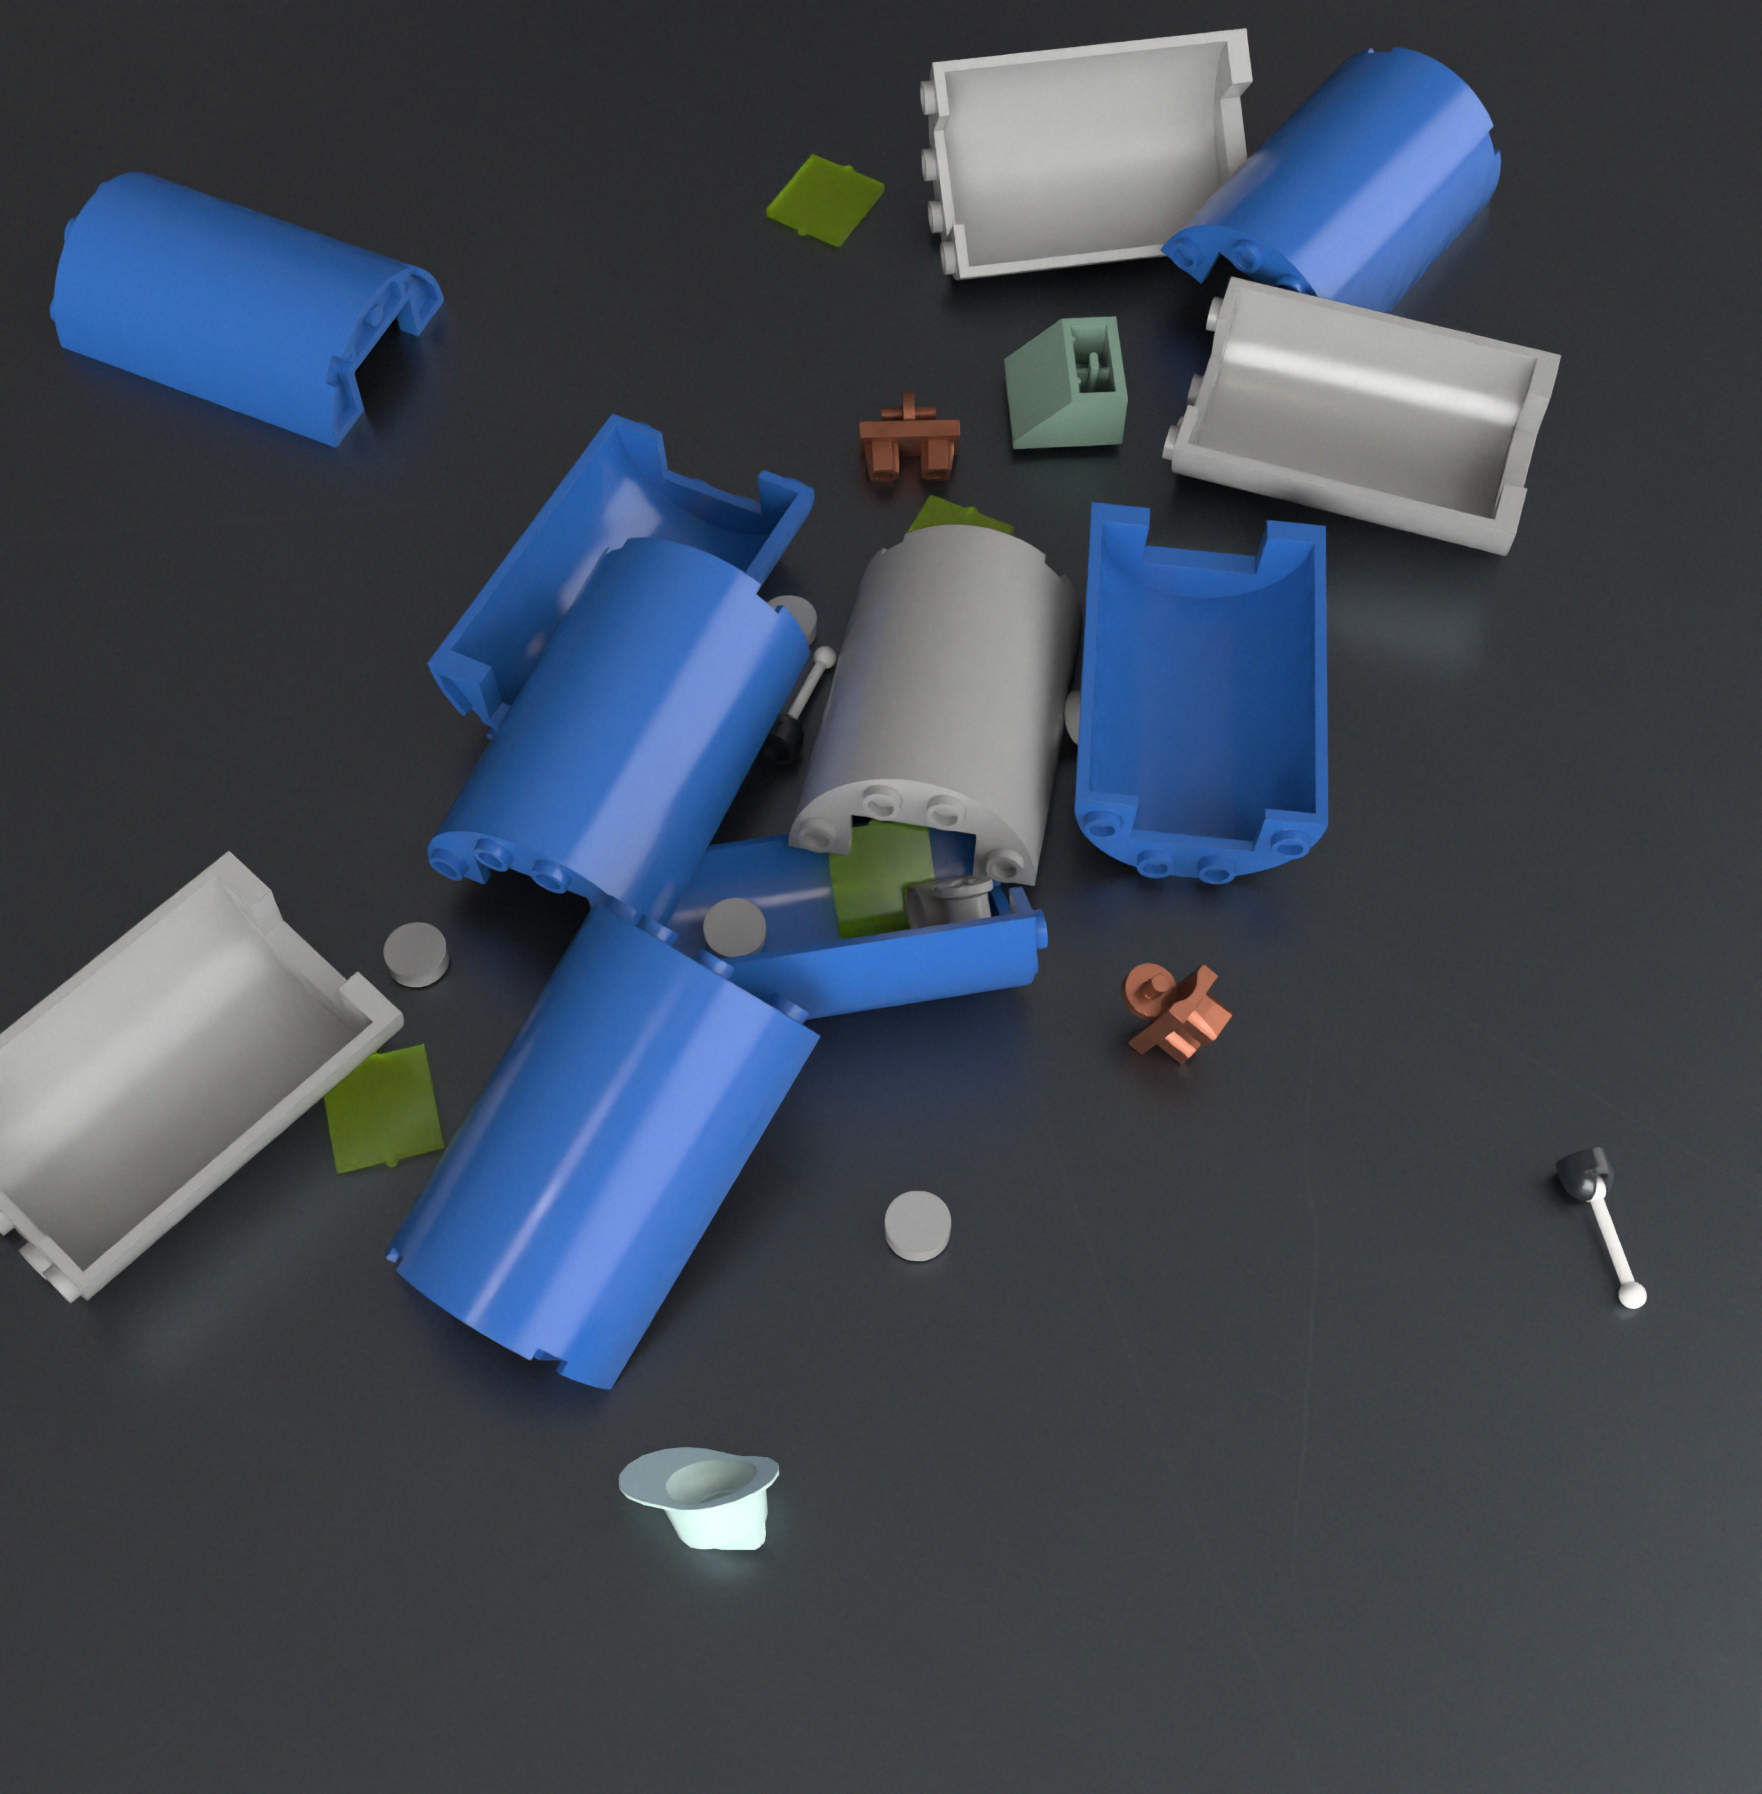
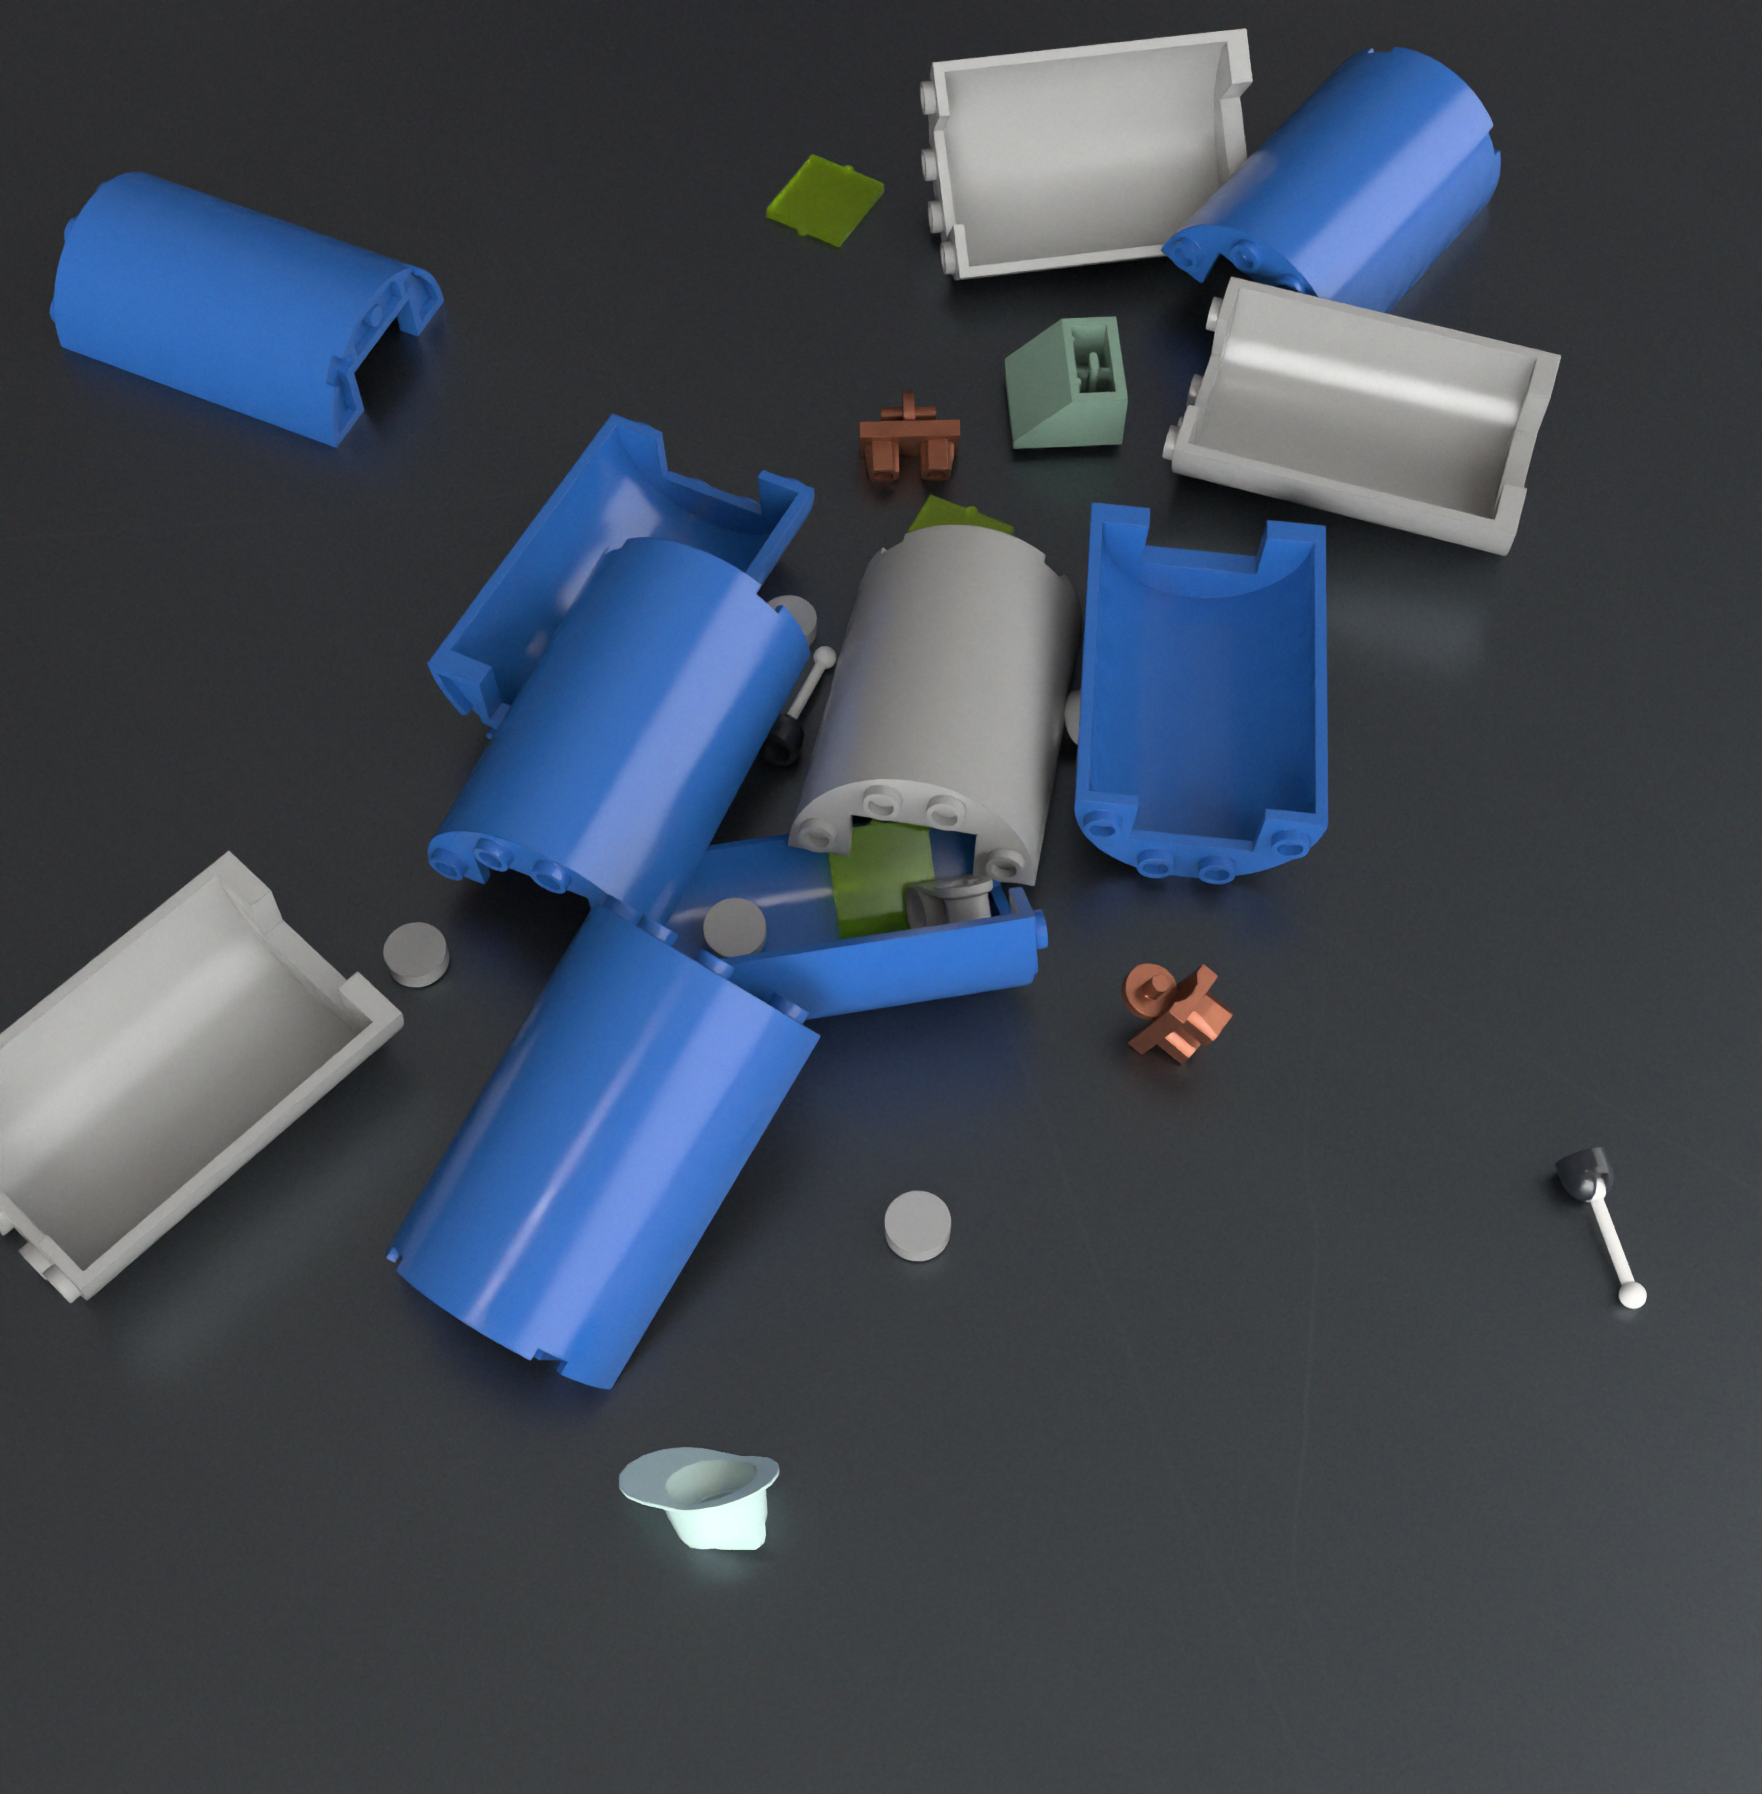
clear neon green piece [324,1044,445,1174] -> none

